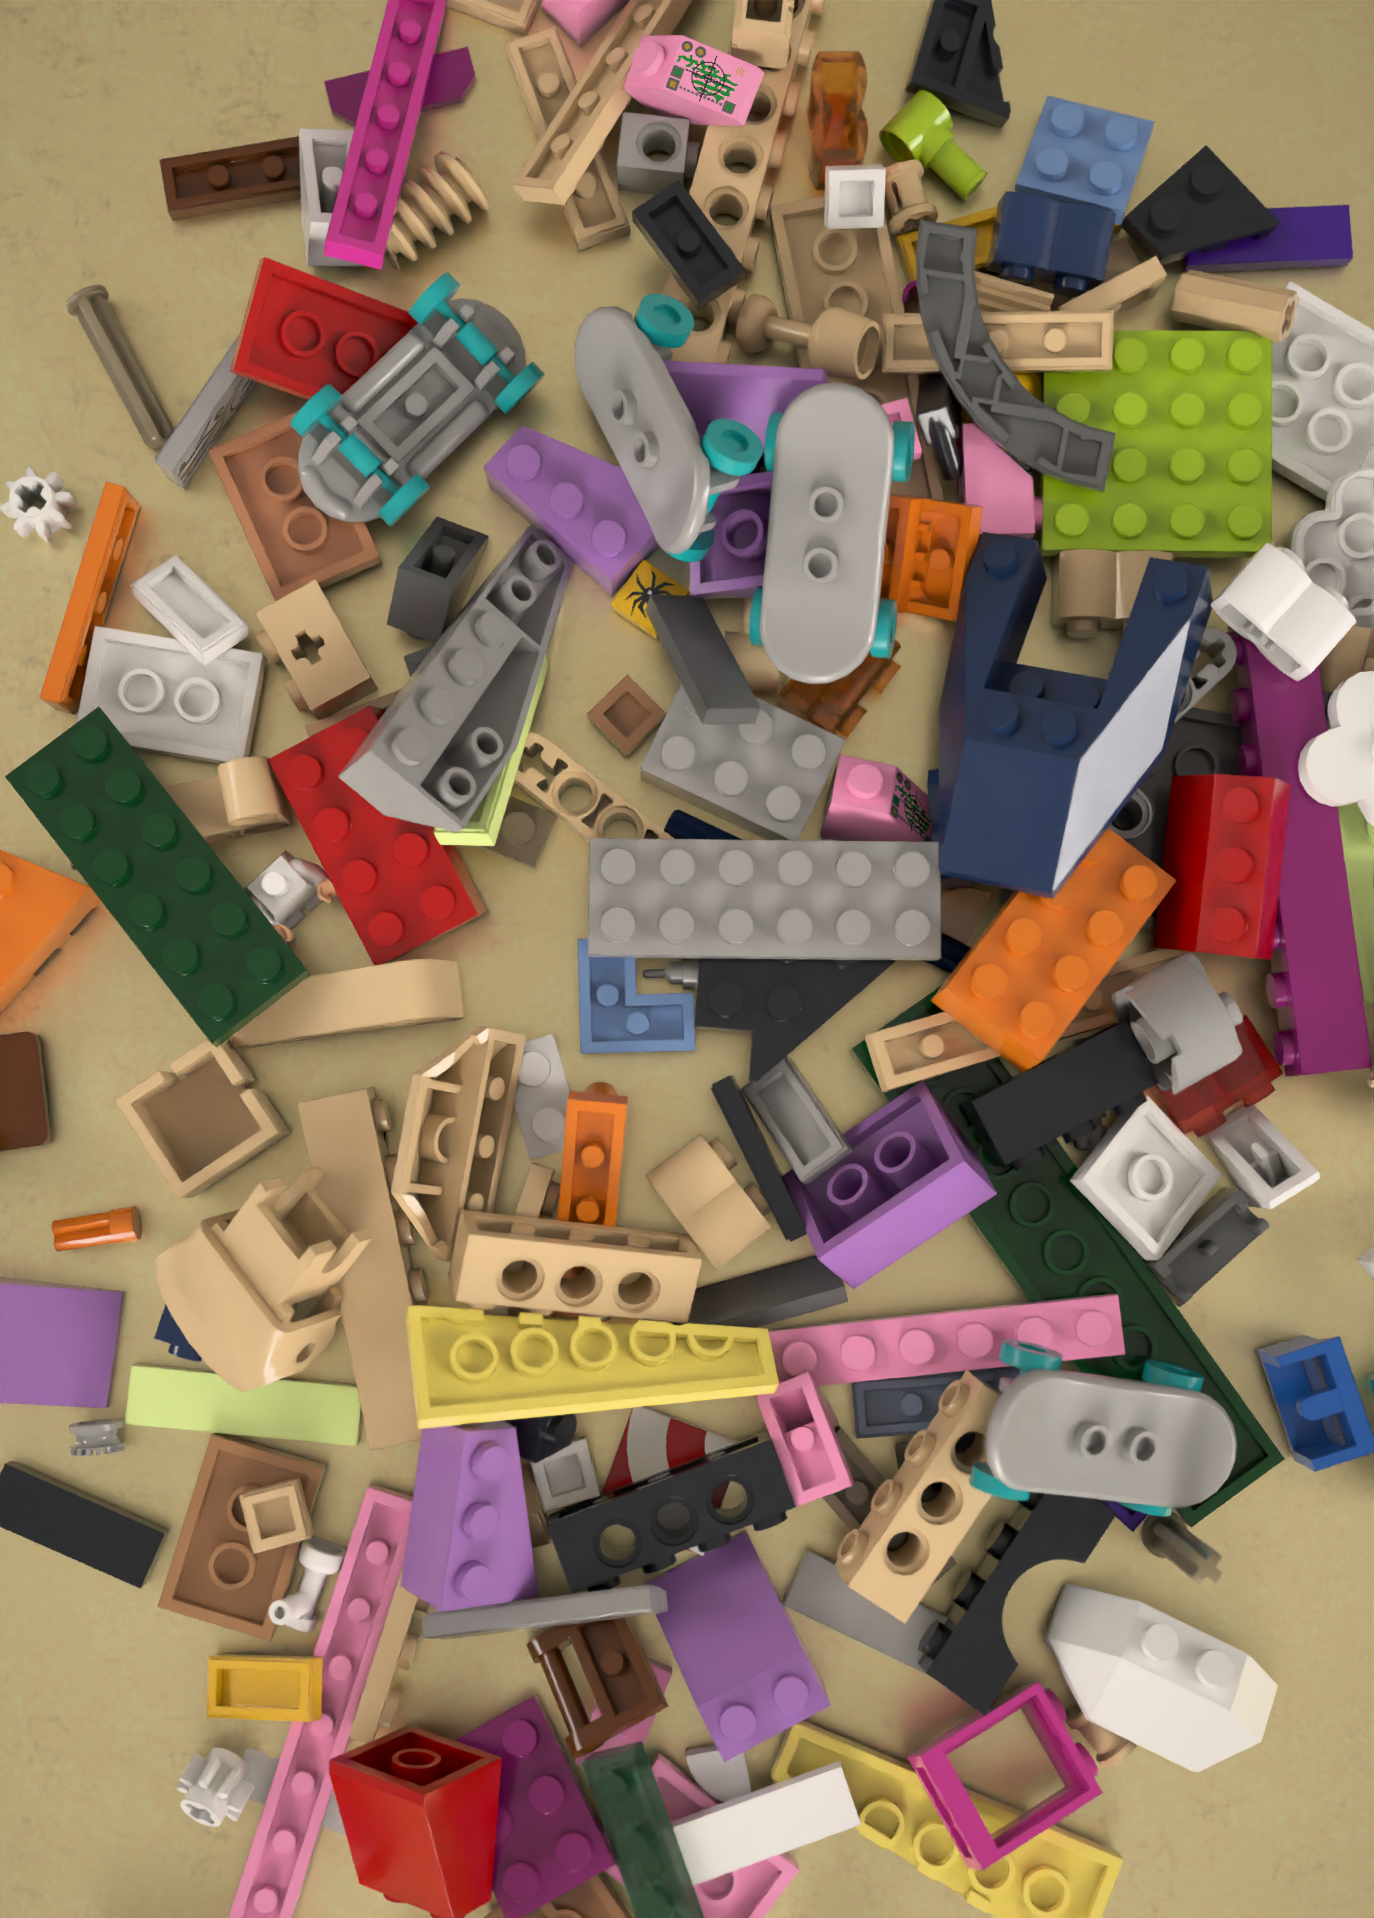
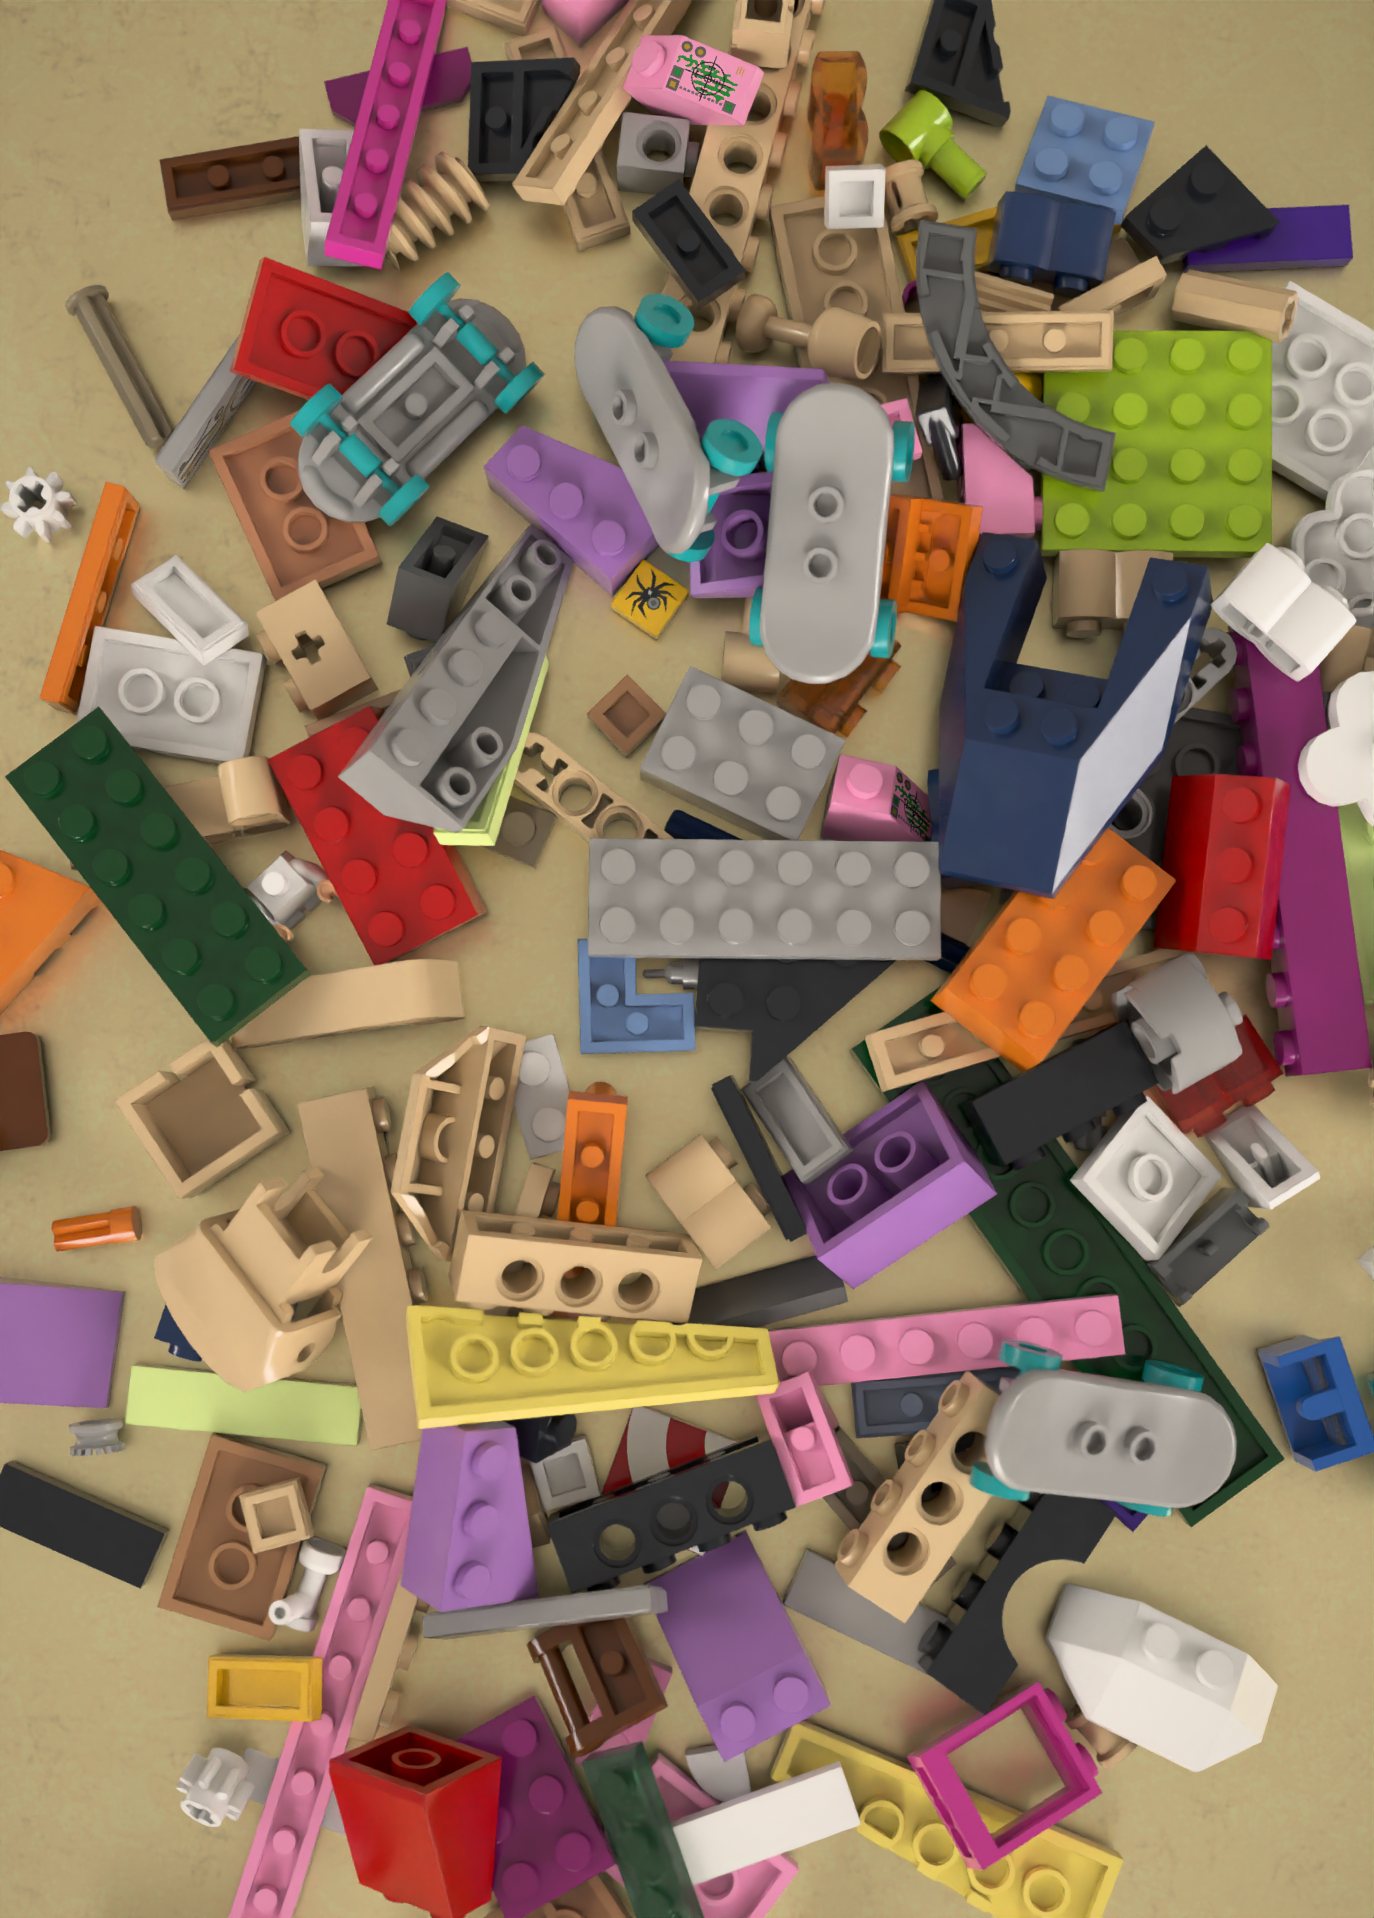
dark grey tile [645,595,761,724] -> none
dark tan axle [1141,1512,1223,1584] -> none
none -> black wing [468,57,580,182]

